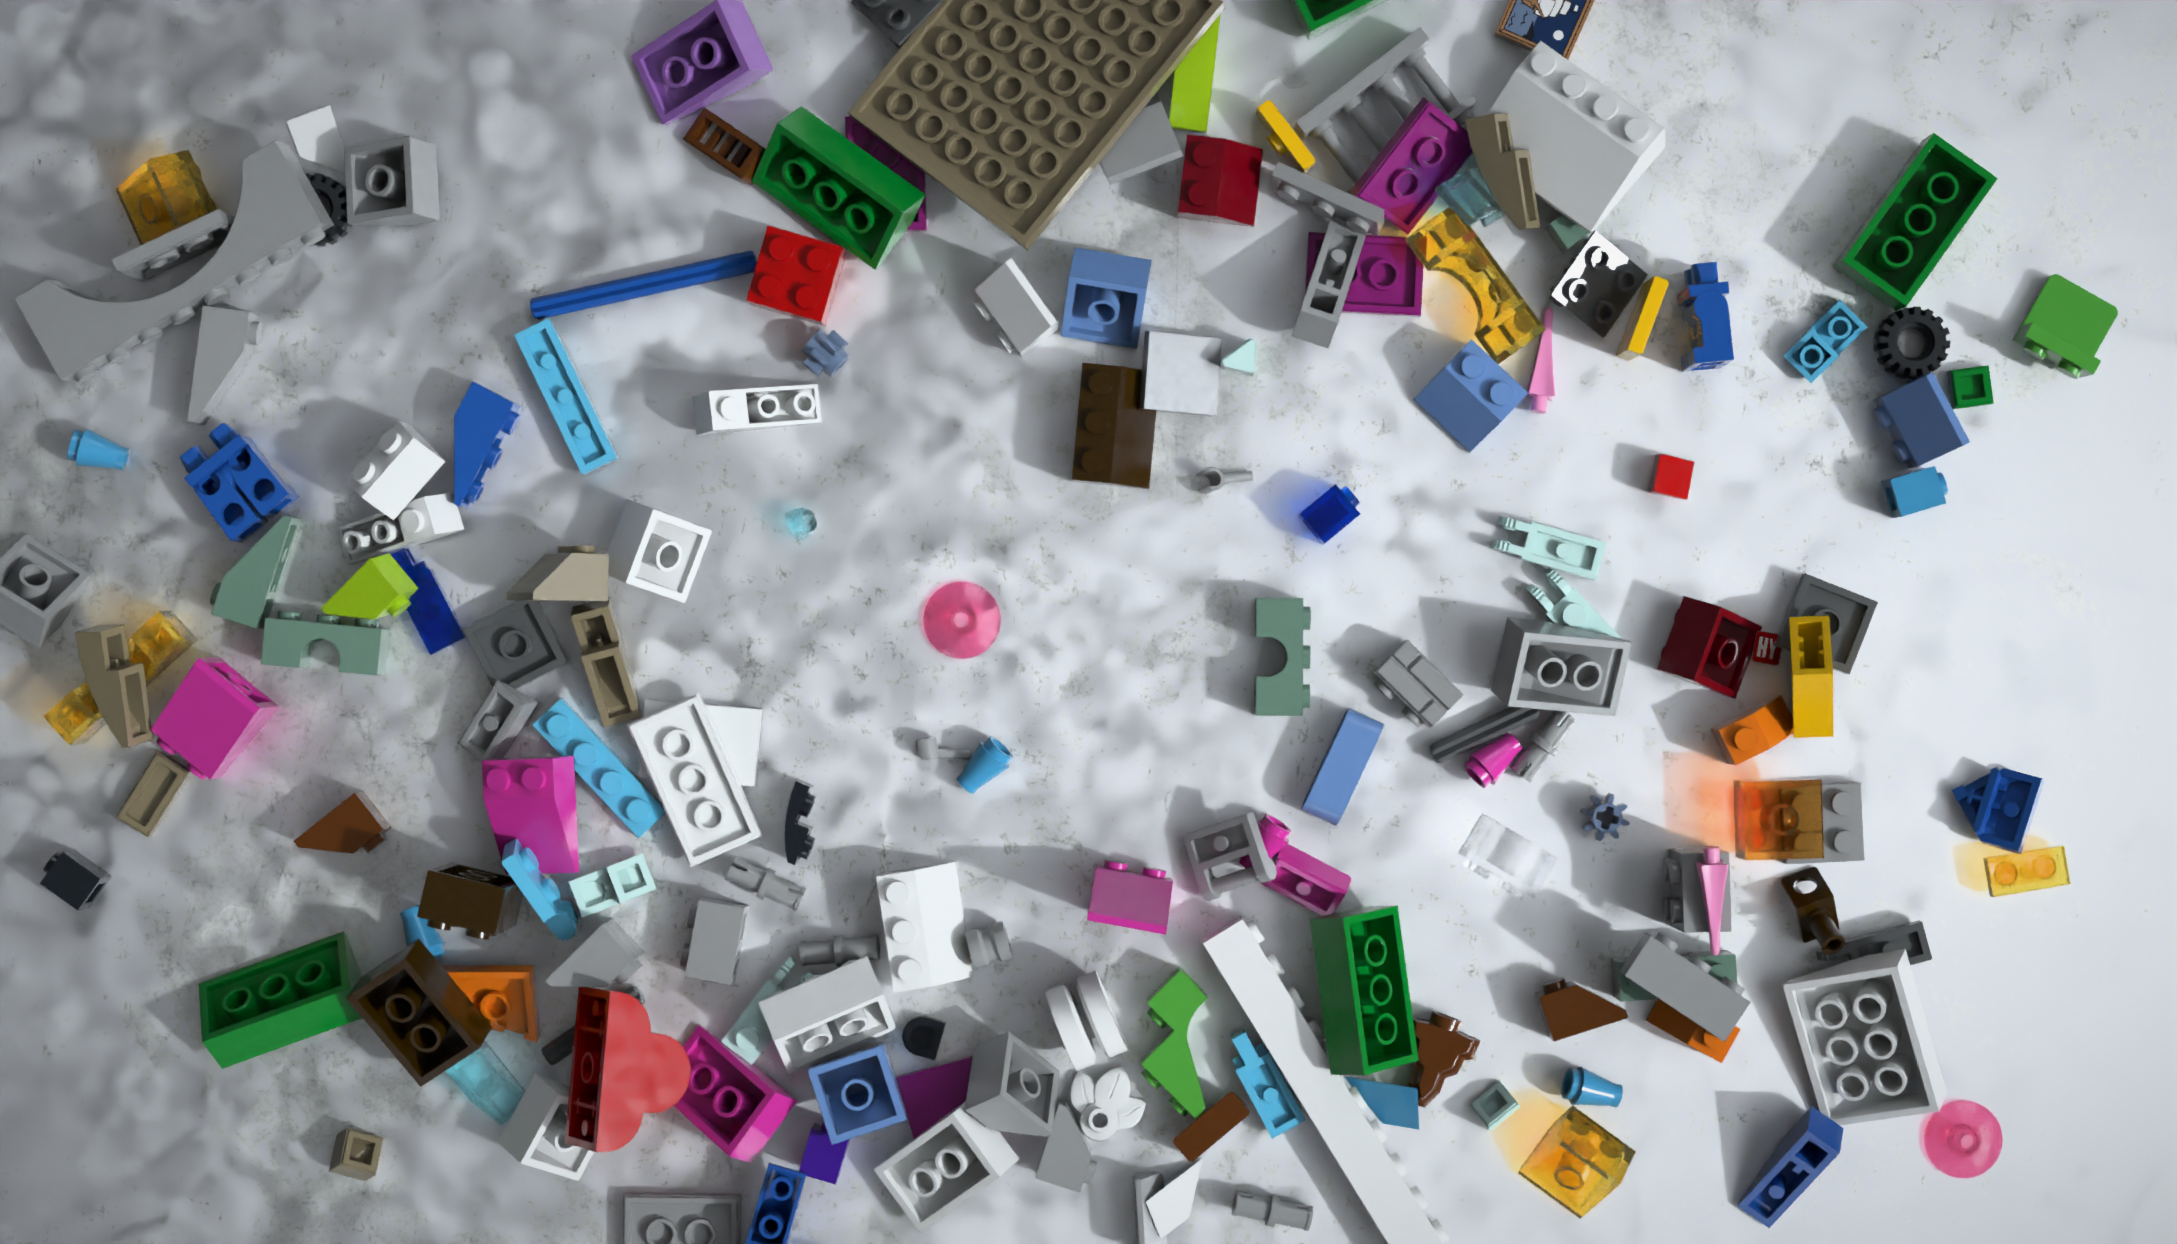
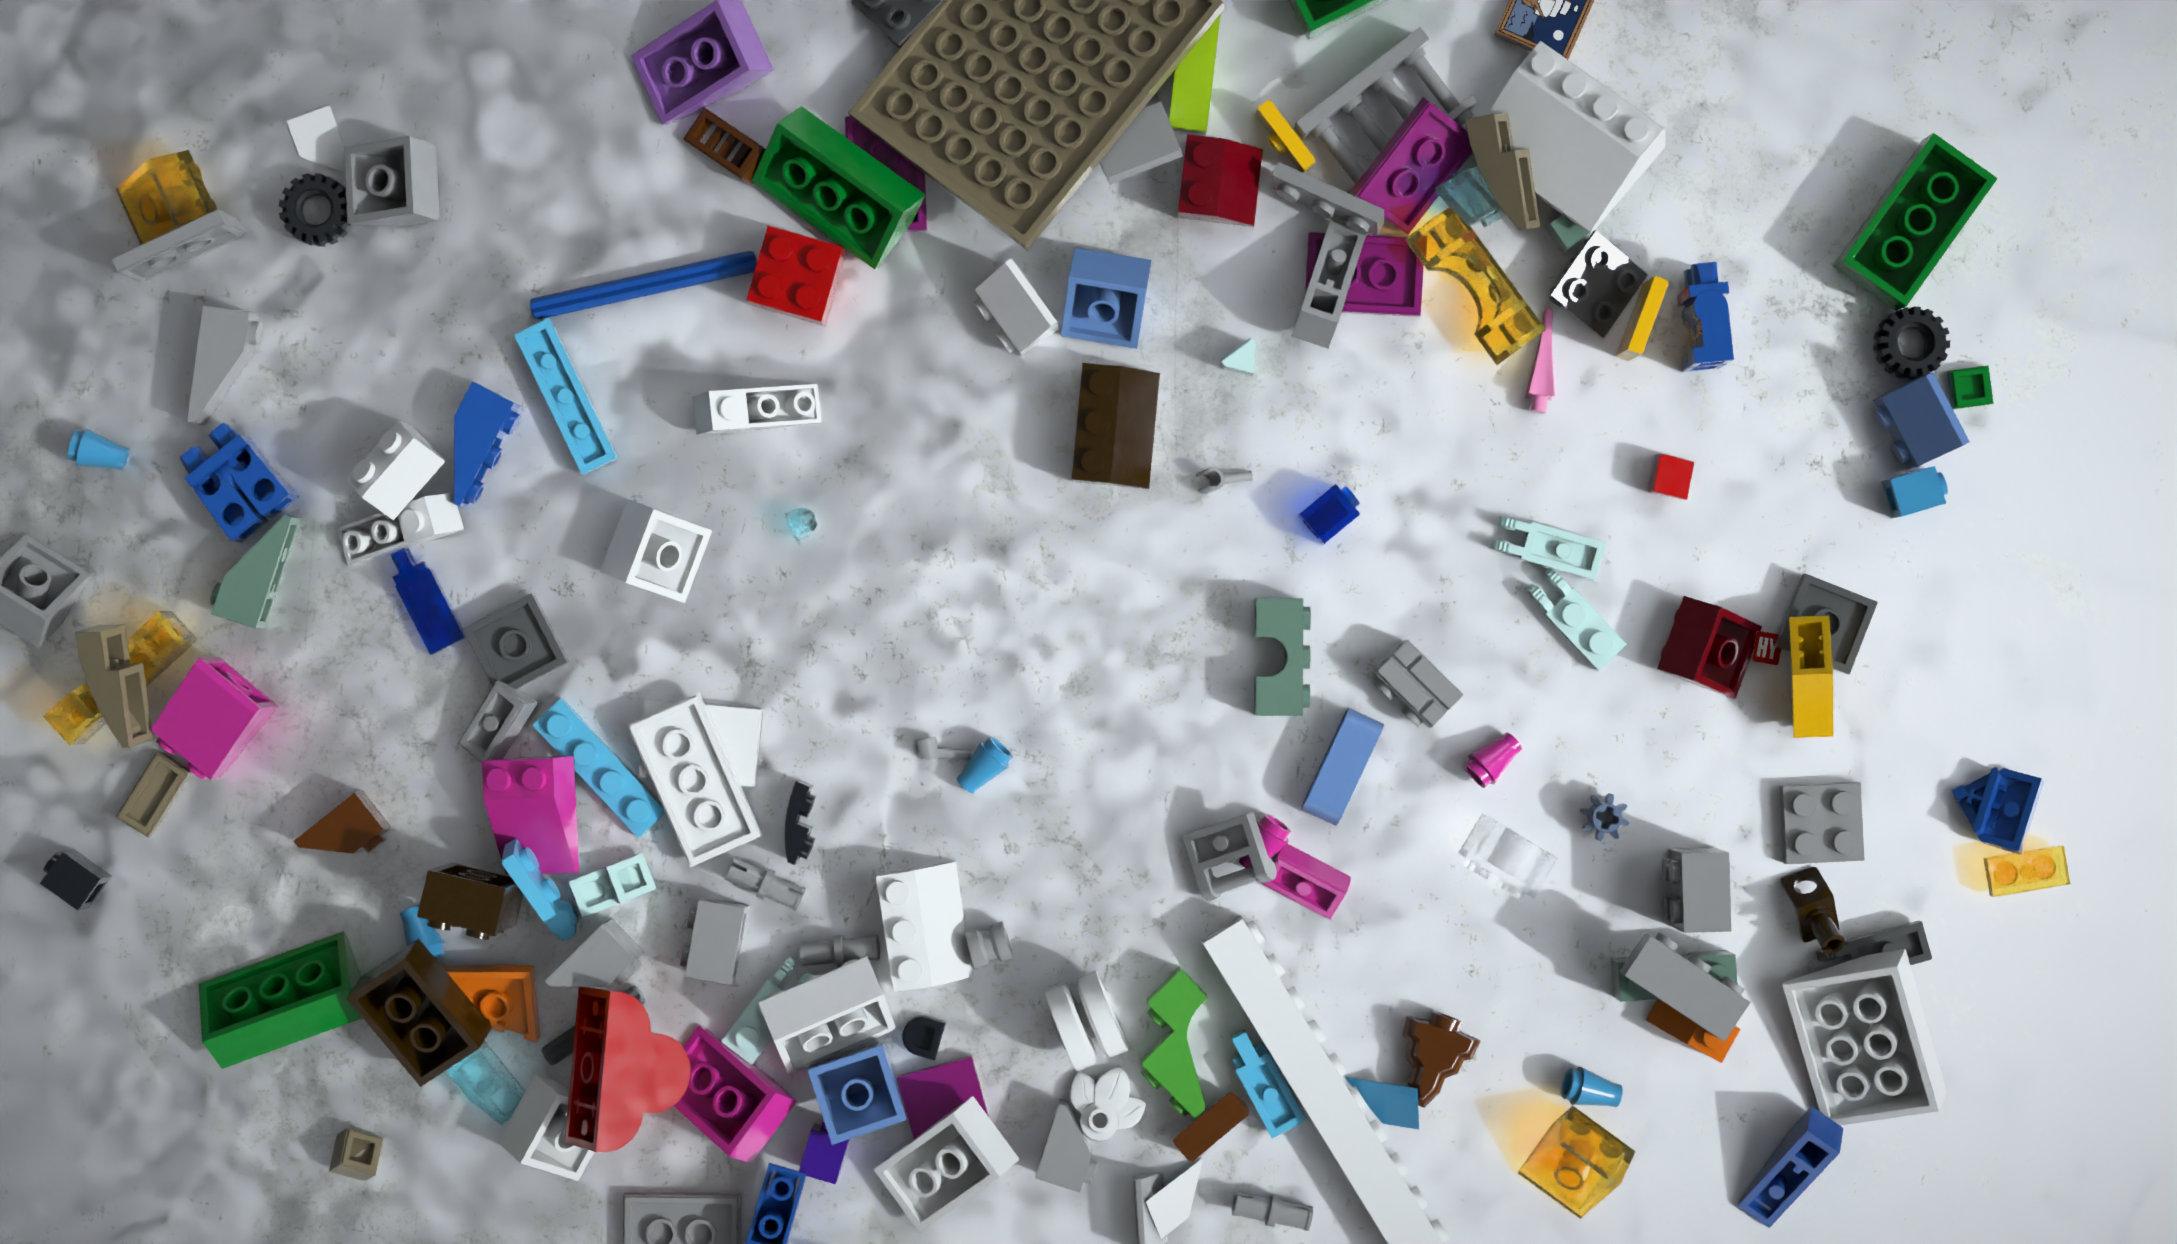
light grey arch [15,140,334,383] -> none
sand green arch [261,611,390,675] -> none
lime slope [321,553,419,619] -> none
slope [506,546,609,602] -> none
dark tan slope [570,597,642,727] -> none
sand blue gear [801,330,850,377] -> none
clear pink dish [923,581,1001,659] -> none
light grey slope [965,1031,1060,1137] -> none
dark pink slope [1087,860,1173,935] -> none
tile [1139,331,1222,416] -> none
green brick [1310,905,1419,1075] -> none
medium blue slope [1413,339,1528,453] -> none
dark grey axle [1429,707,1540,763] -> none
light aqua slope [1470,1080,1521,1131] -> none
light grey slope [1491,617,1632,716] -> none
light grey pin [1510,711,1577,782] -> none
reddish brown slope [1535,978,1628,1041] -> none
bright pink piece [1695,846,1728,955] -> none
orange slope [1710,695,1793,765] -> none
clear orange slope [1733,778,1824,860] -> none
medium azure slope [1783,299,1867,383] -> none
clear pink dish [1924,1100,2003,1178] -> none
bright green bracket [2013,274,2118,379] -> none

